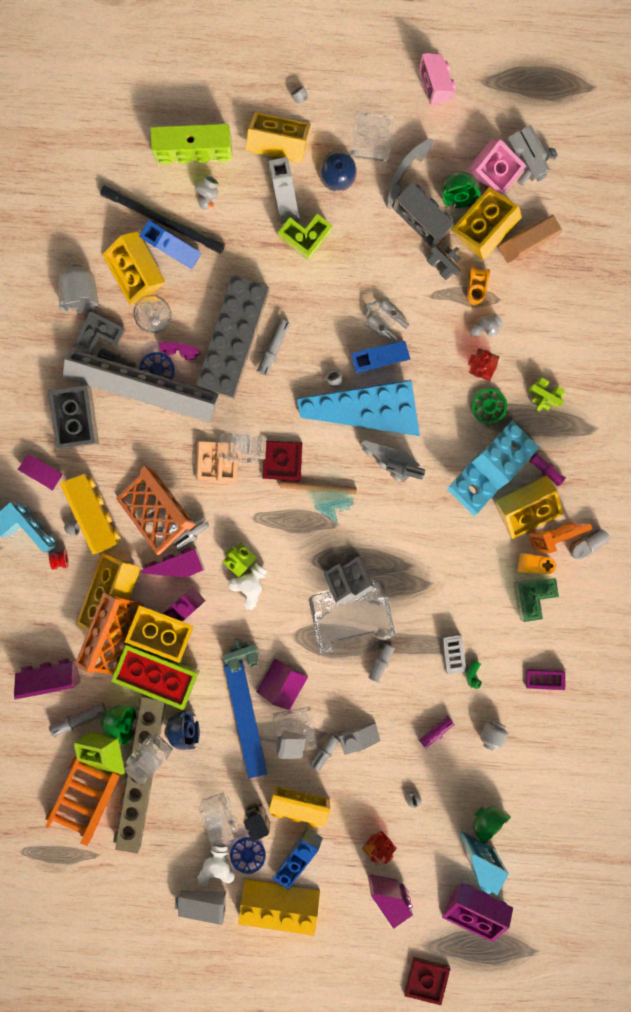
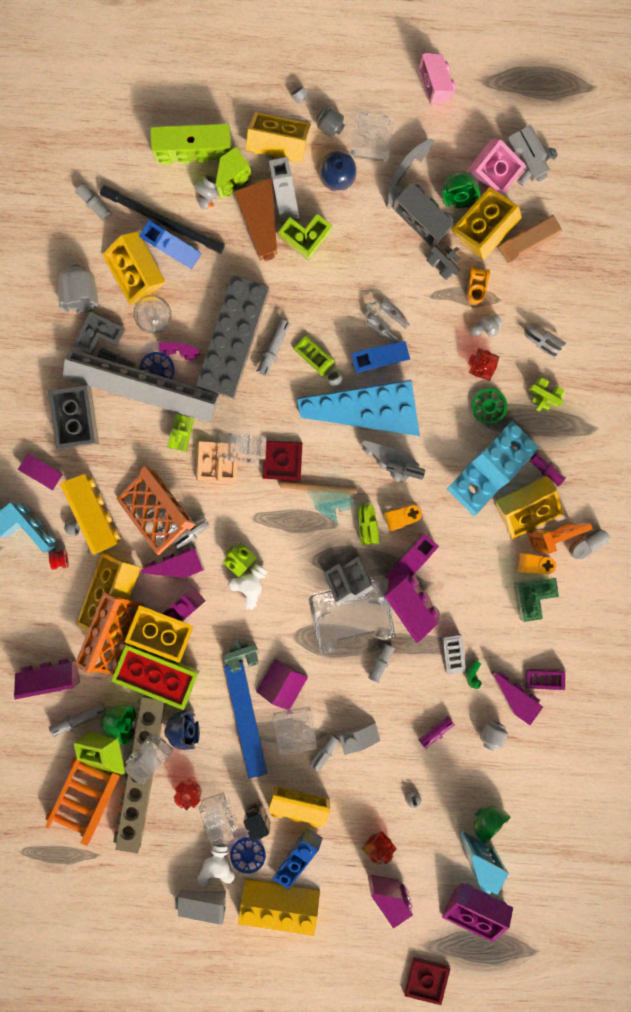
light grey slope [275,731,306,759] -> none
none -> light grey pin [75,184,111,221]
none -> lime hips [167,414,195,452]
none -> clear red brick [173,778,202,811]
none -> lime slope [215,146,252,199]
none -> dark orange slope [234,178,278,261]
none -> lime slope [293,335,335,376]
none -> dark grey head [316,107,345,137]
none -> lime arm [358,503,380,545]
none -> light orange piece [383,505,422,531]
none -> magenta slope [384,570,440,643]
none -> magenta slope [385,533,439,580]
none -> magenta slope [491,671,543,725]
none -> light grey arm [524,324,566,359]

